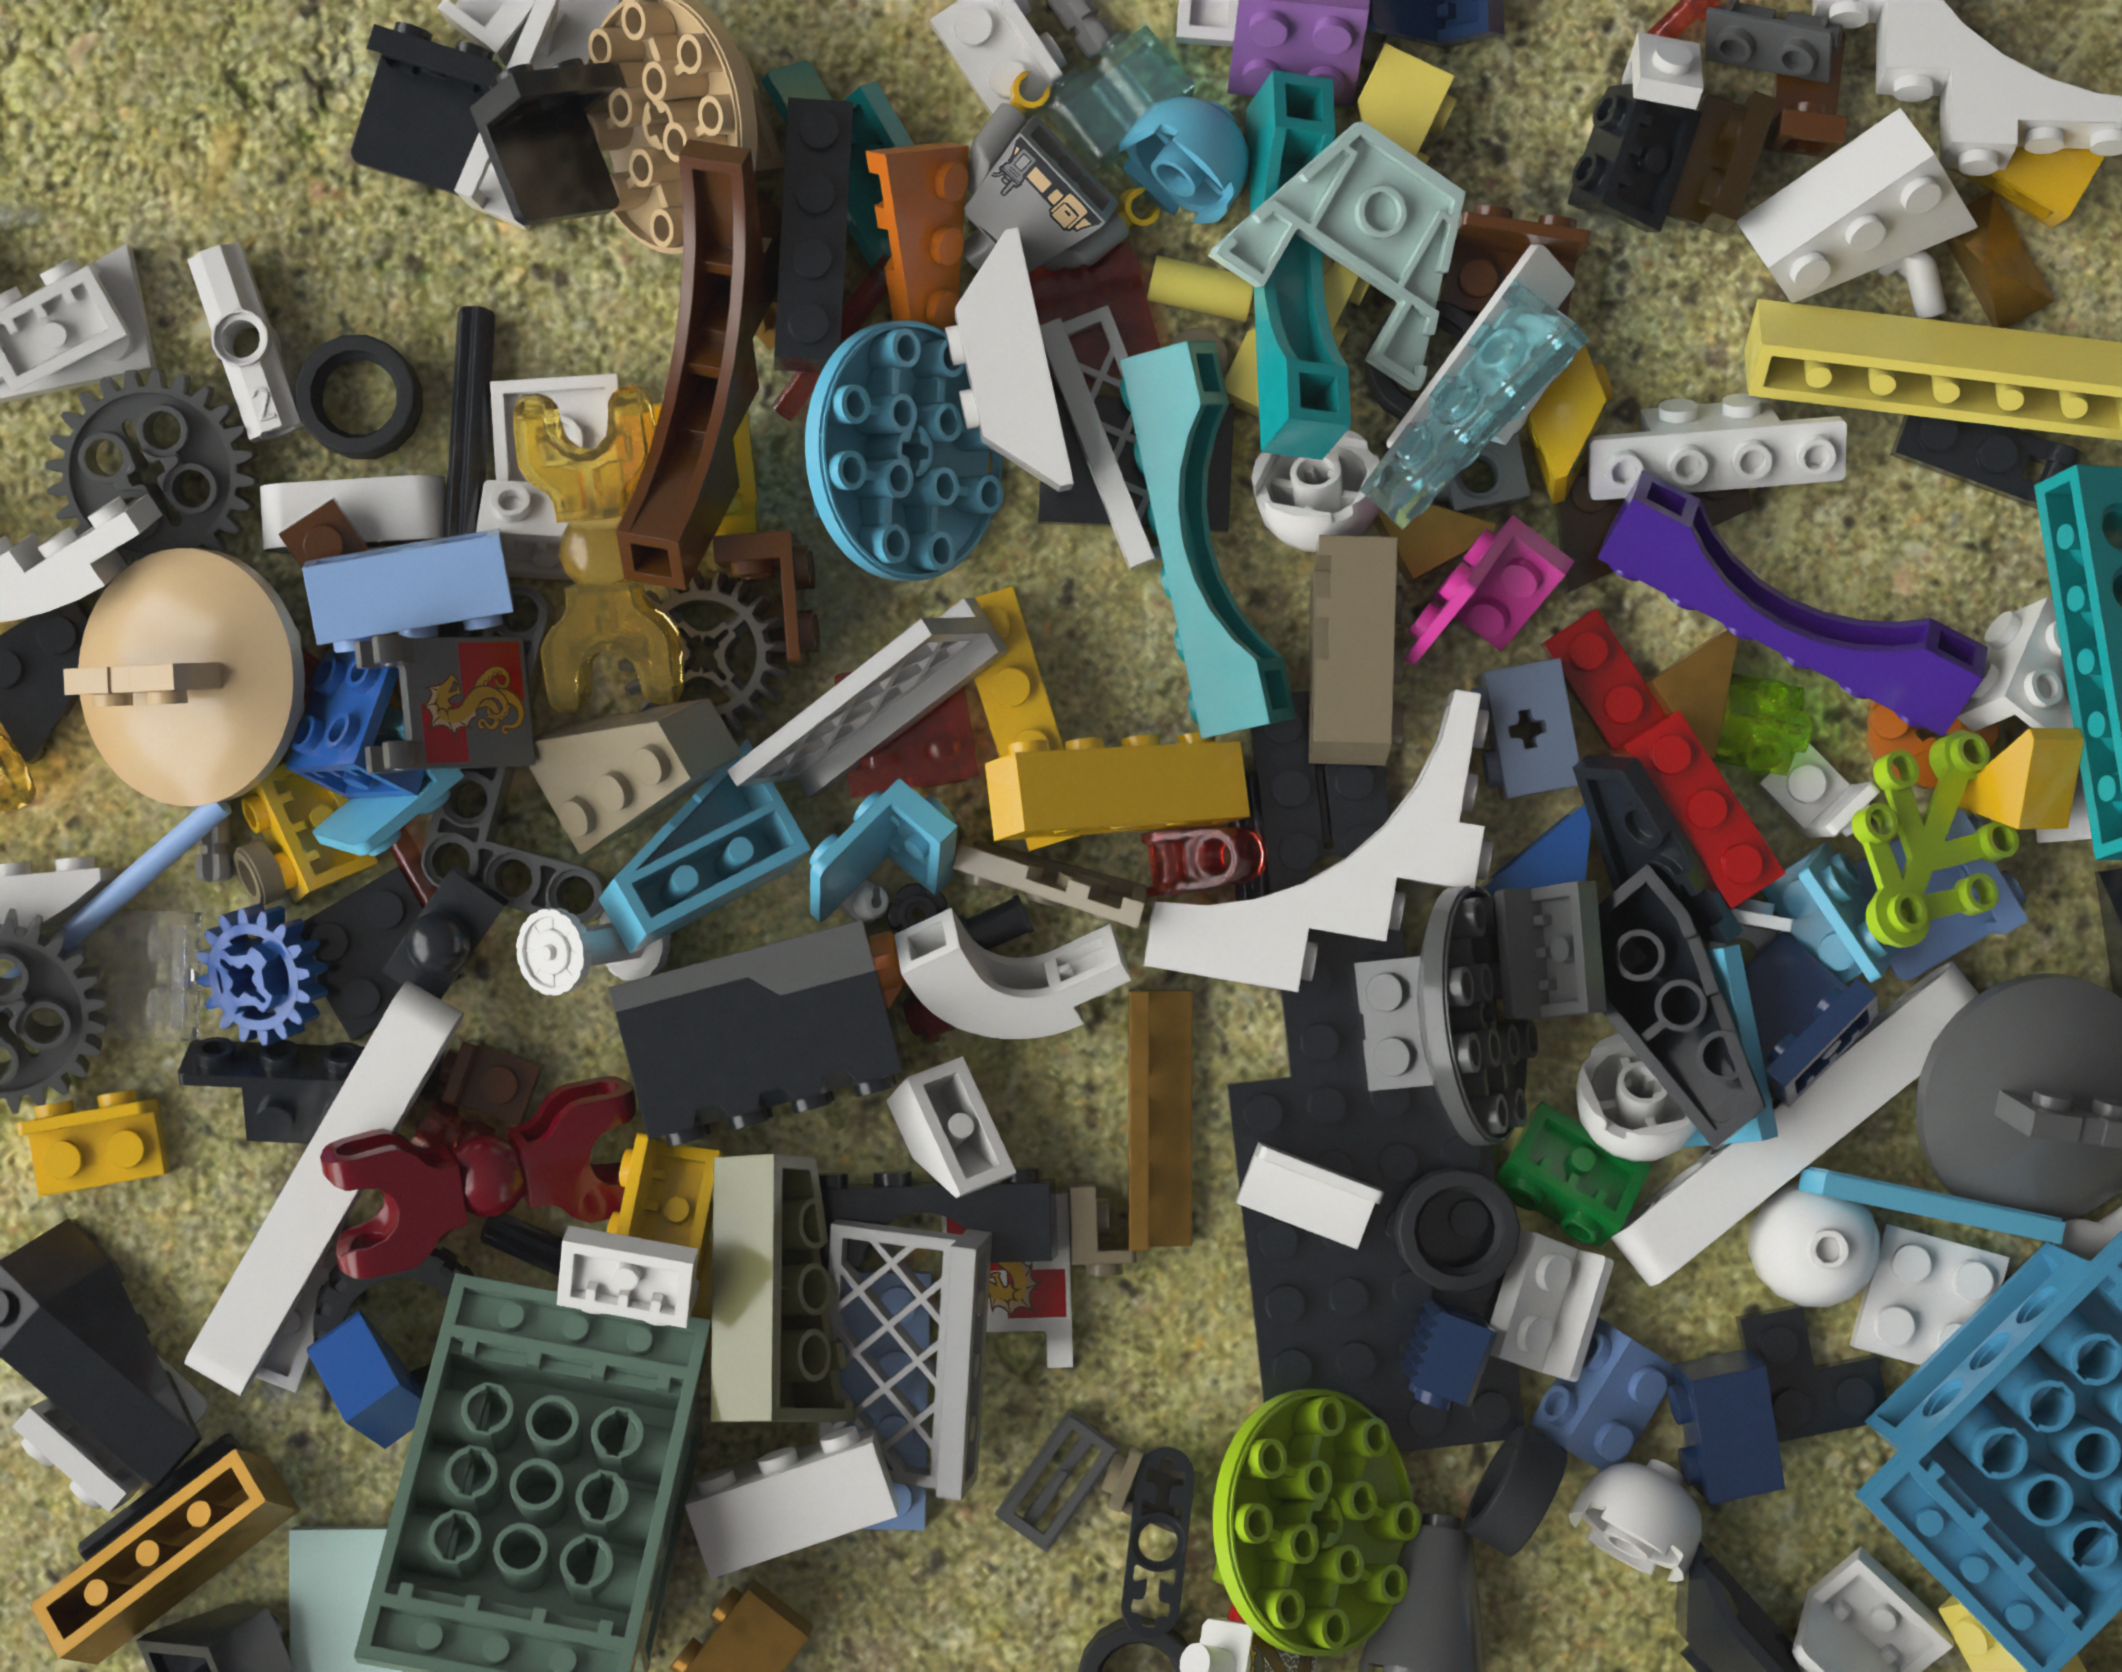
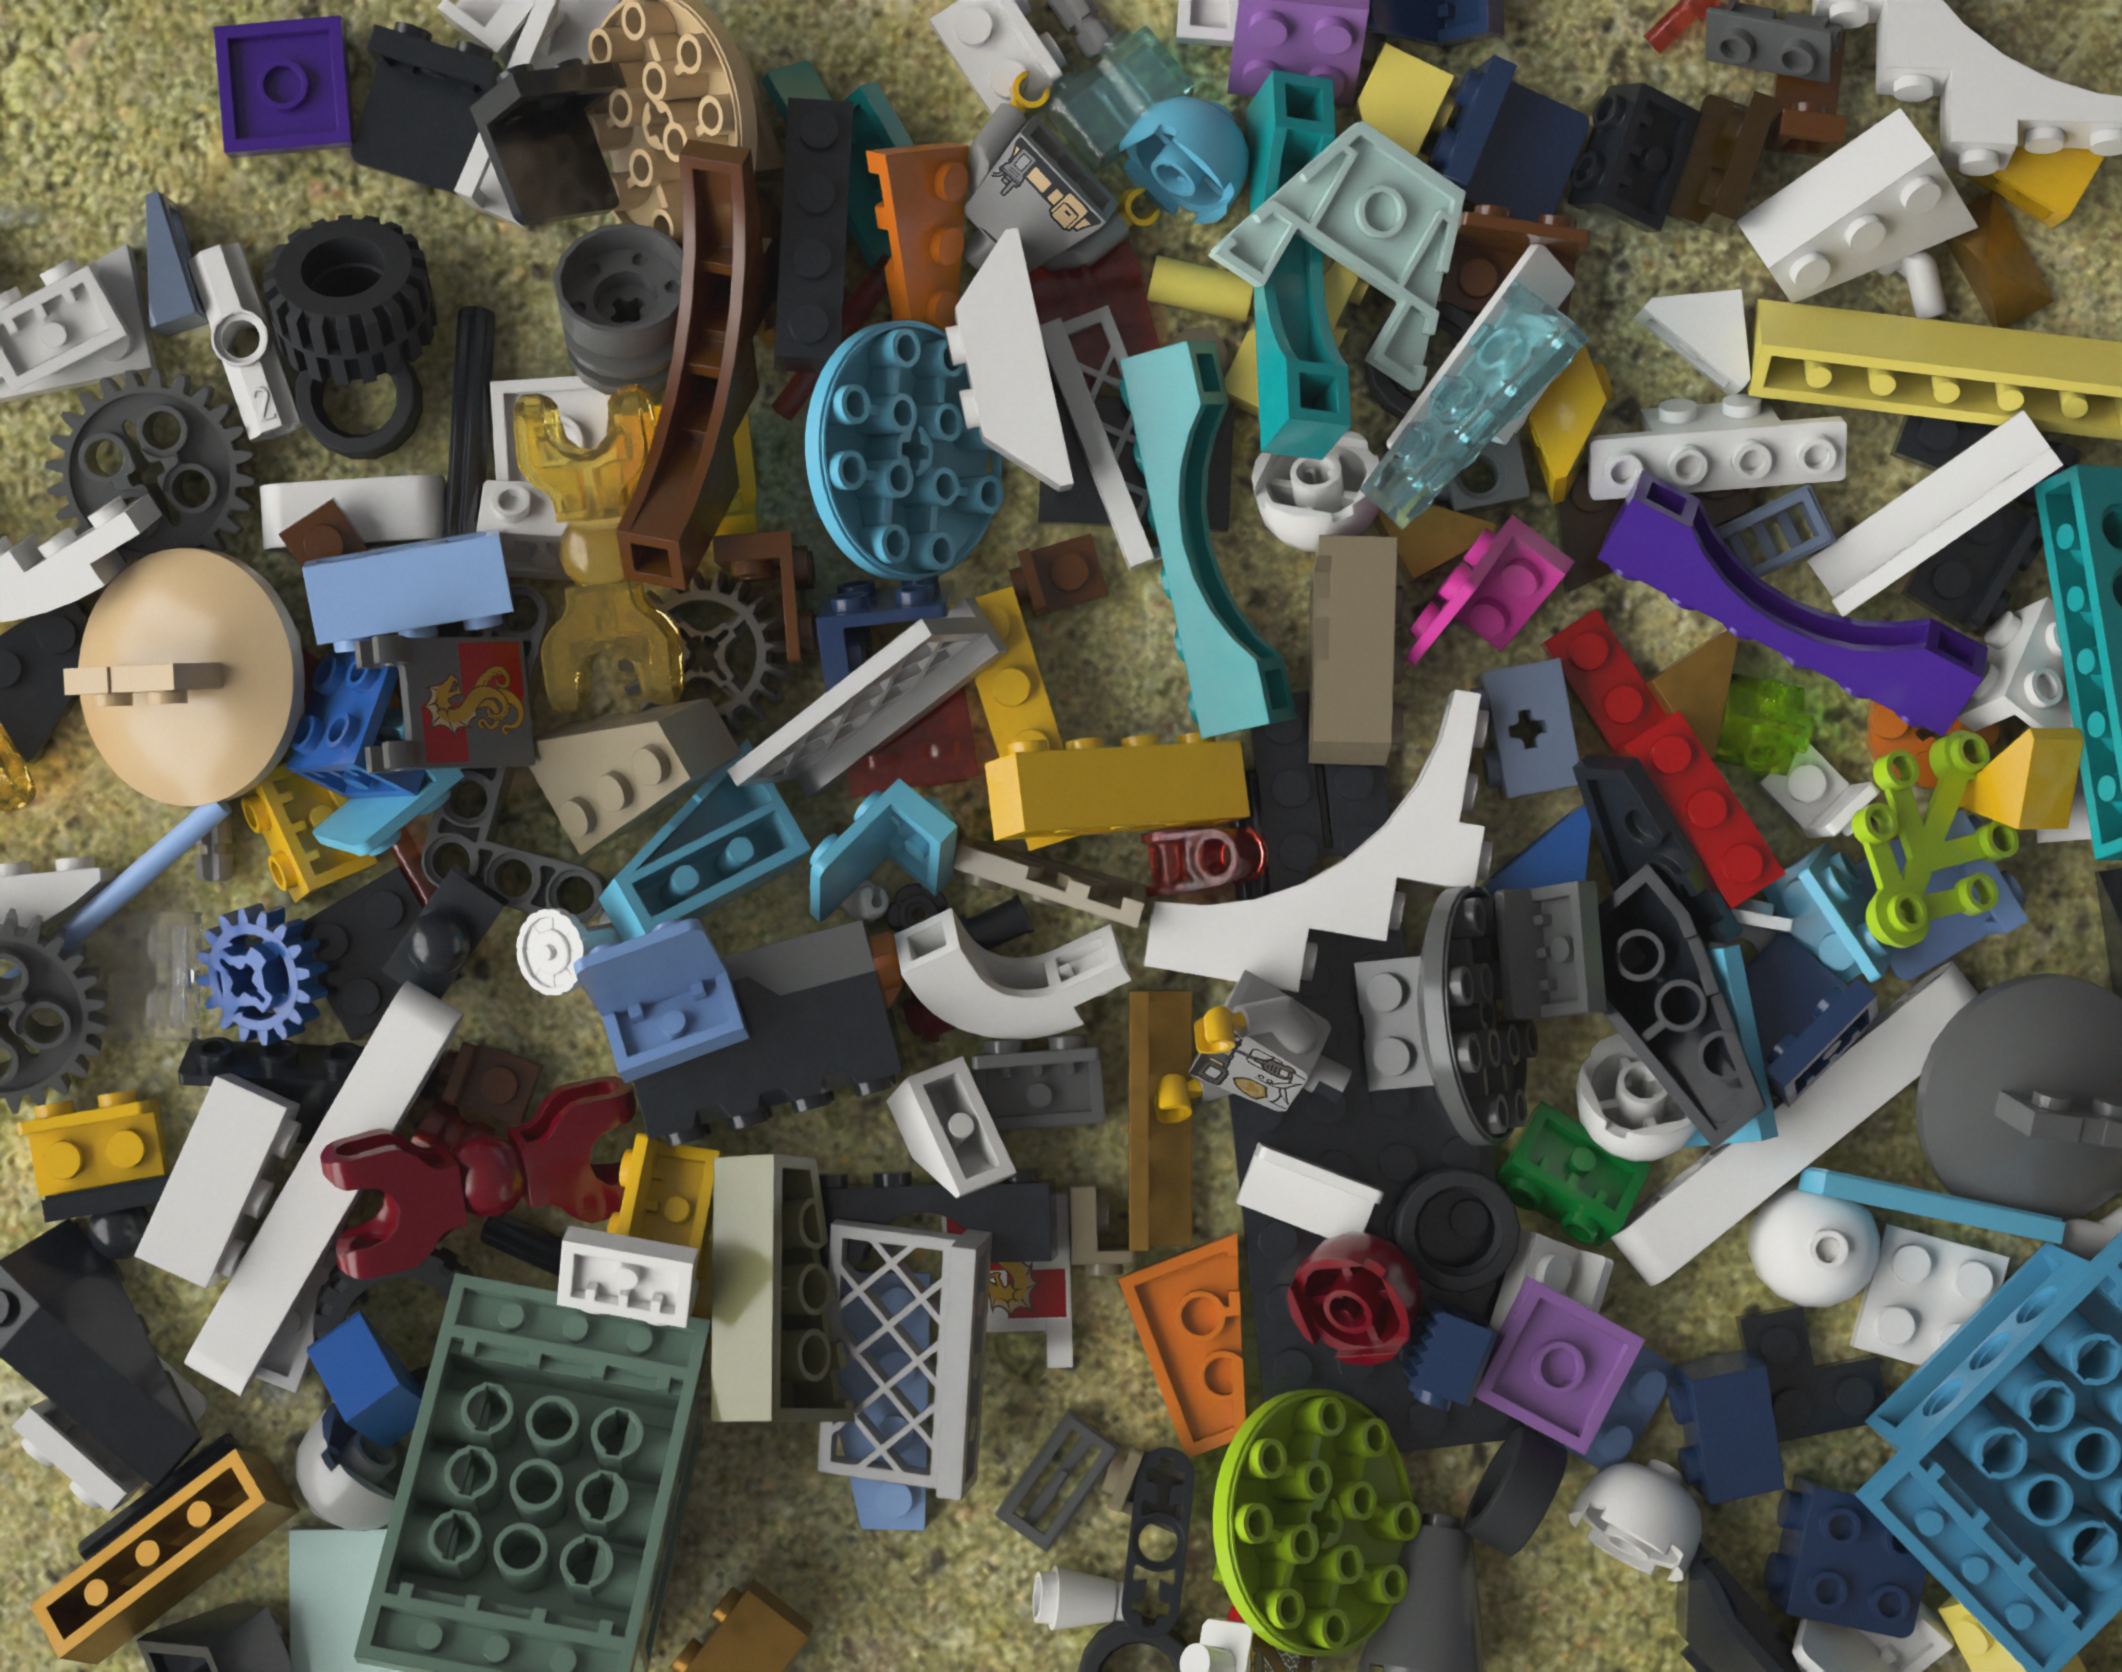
dark tan tile [234,839,286,906] -> none
white wedge [685,1426,899,1579] -> none
white bracket [1622,32,1704,110] -> none
none -> black tile [41,1173,171,1260]
none -> white wedge [134,1073,301,1288]
none -> sand blue slope [146,191,209,336]
none -> dark purple plate [214,16,355,158]
none -> black tyre [263,215,437,385]
none -> light grey cylinder [295,1403,411,1531]
none -> dark grey wheel [554,223,683,398]
none -> medium blue bracket [573,918,750,1083]
none -> dark blue bracket [816,575,956,693]
none -> dark grey bracket [972,1034,1106,1131]
none -> reddish brown bracket [1009,533,1109,618]
none -> white cone [1033,1565,1124,1631]
none -> orange wing [1117,1231,1246,1459]
none -> torso [1154,970,1352,1124]
none -> dark red cylinder [1287,1232,1423,1366]
none -> dark blue bracket [1430,55,1589,222]
none -> medium lavender plate [1474,1276,1645,1456]
none -> white slope [1634,289,1751,395]
none -> sand blue slope [1715,483,1838,578]
none -> dark blue bracket [1763,1474,1927,1638]
none -> white fence [1807,410,2063,617]
none -> black bracket [1900,504,2043,633]

